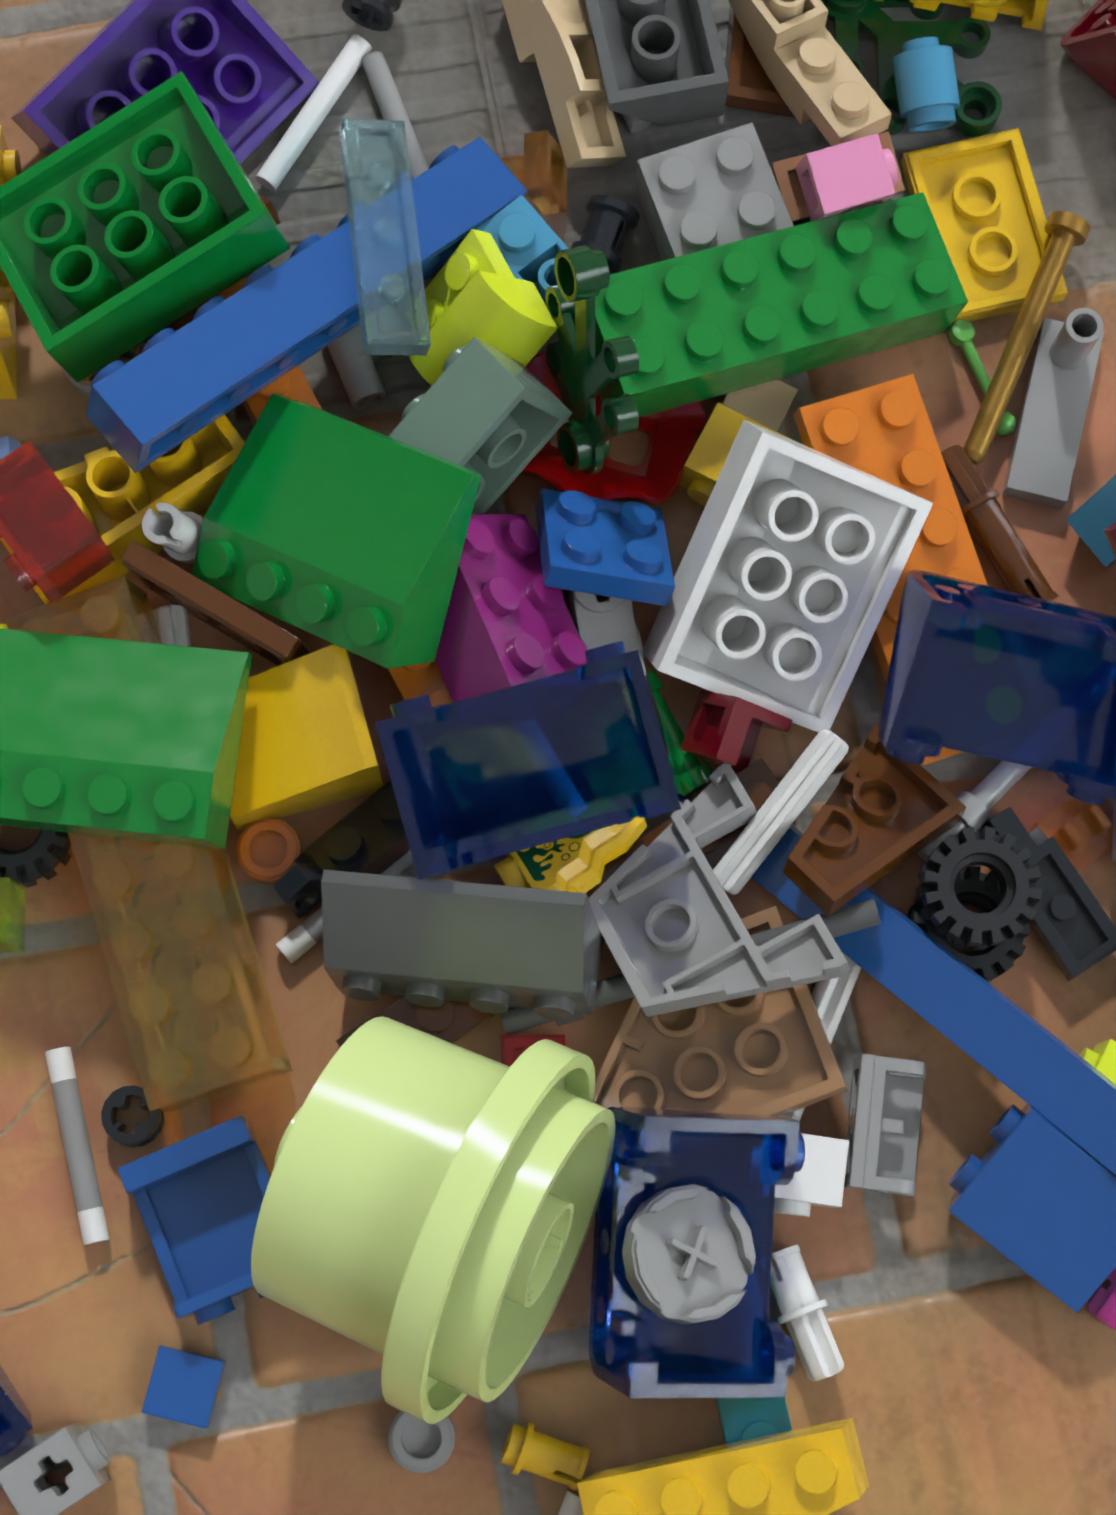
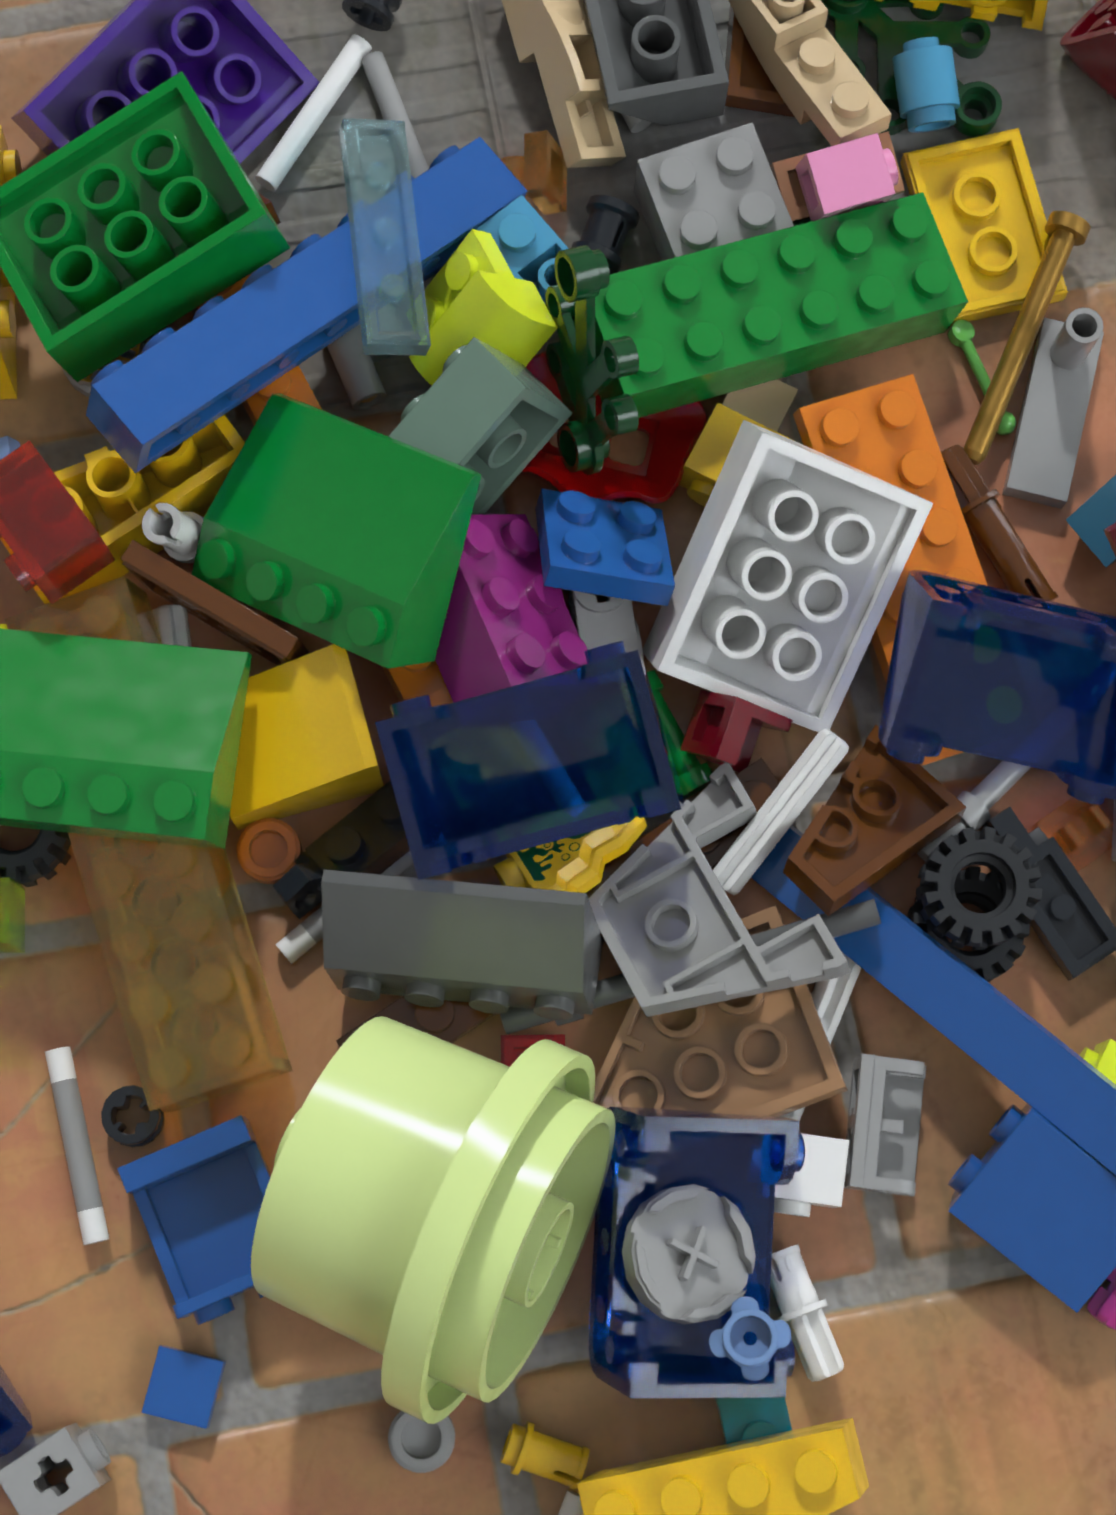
none -> medium blue plate [709,1297,791,1381]

